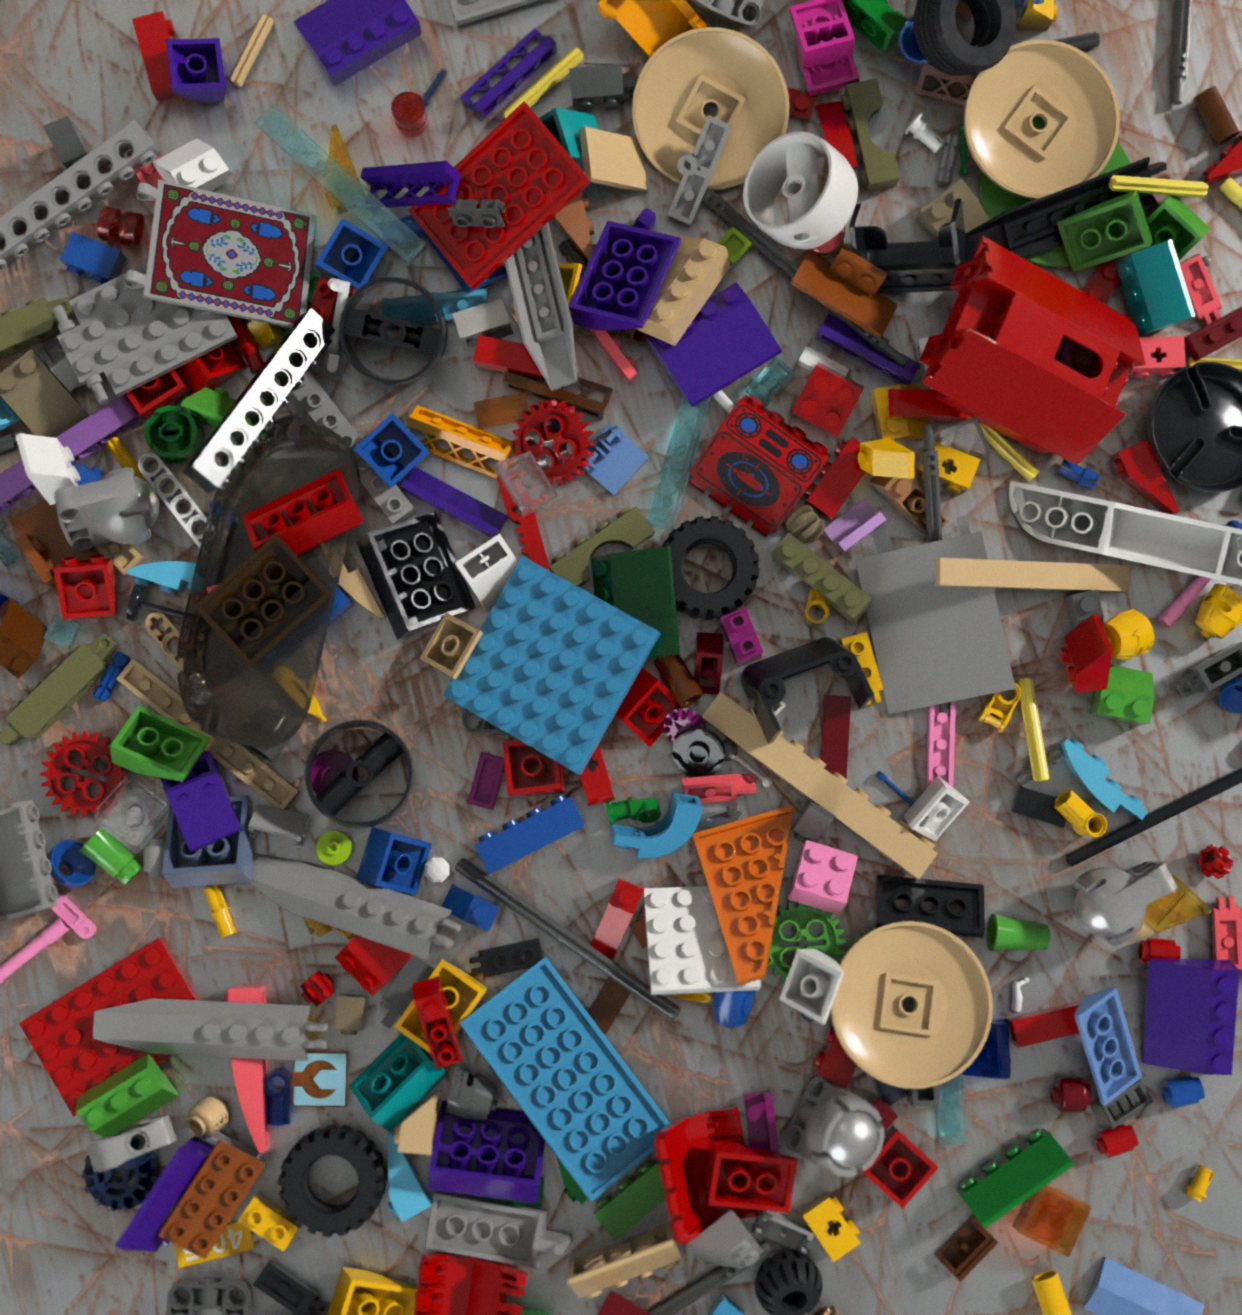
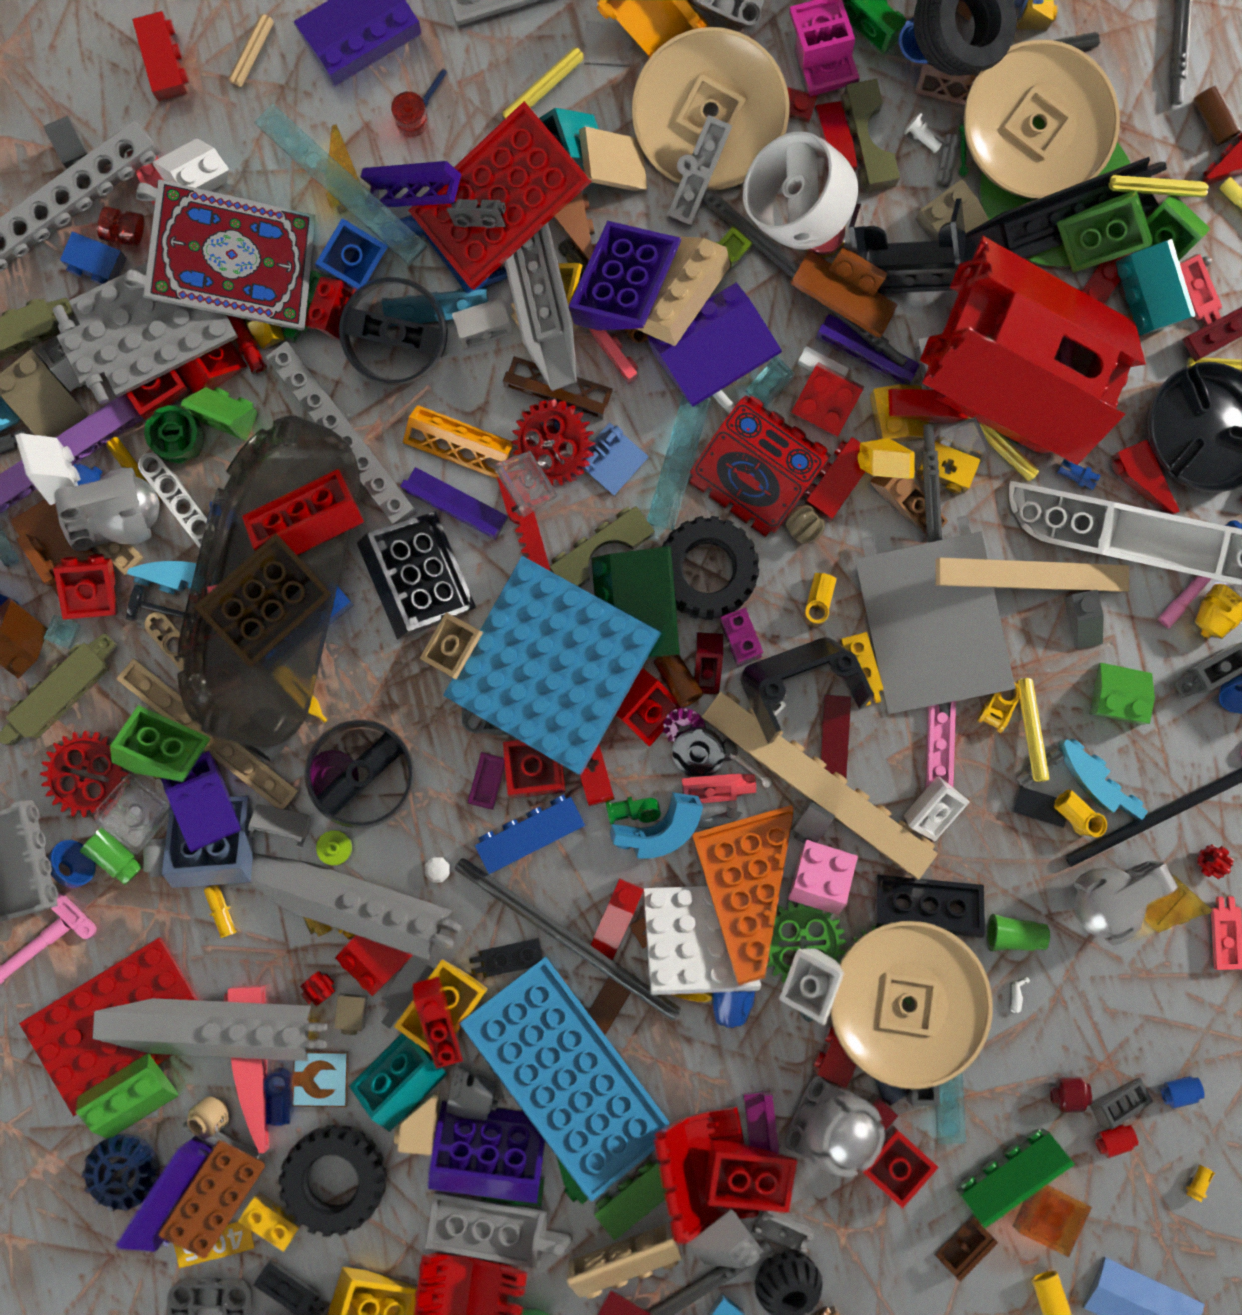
light grey beam [85,1114,177,1172] -> none
blue axle [93,652,130,702] -> none
dark purple slope [166,38,226,102] -> none
brick [183,308,335,493] -> none
tan slope [312,543,386,620] -> none
white hinge [323,278,351,372] -> none
blue slope [353,413,430,488] -> none
blue slope [356,827,431,895] -> none
medium azure slope [387,1129,433,1222] -> none
blue slope [442,883,501,932] -> none
white slope [455,533,518,610] -> none
dark purple fence [460,28,557,121] -> none
red brick [473,335,576,381] -> none
clear orange tile [473,392,529,429] -> none
dark grey hinge [569,64,639,110] -> none
dark purple tile [633,208,656,230] -> none
olive arch [771,532,872,625] -> none
yellow brick [800,1192,861,1262] -> none
lavender panel [824,499,887,555] -> none
blue hinge [876,771,915,807] -> none
clear blue bracket [961,1018,1011,1079] -> none
red brick [1006,1000,1082,1048] -> none
red slope [1059,614,1113,693] -> none
medium blue slope [1074,986,1142,1106] -> none
yellow helmet [1103,609,1155,660] -> none
coral brick [1128,336,1186,378] -> none
red brick [1138,938,1181,965] -> none
dark purple slope [1141,958,1240,1075] -> none

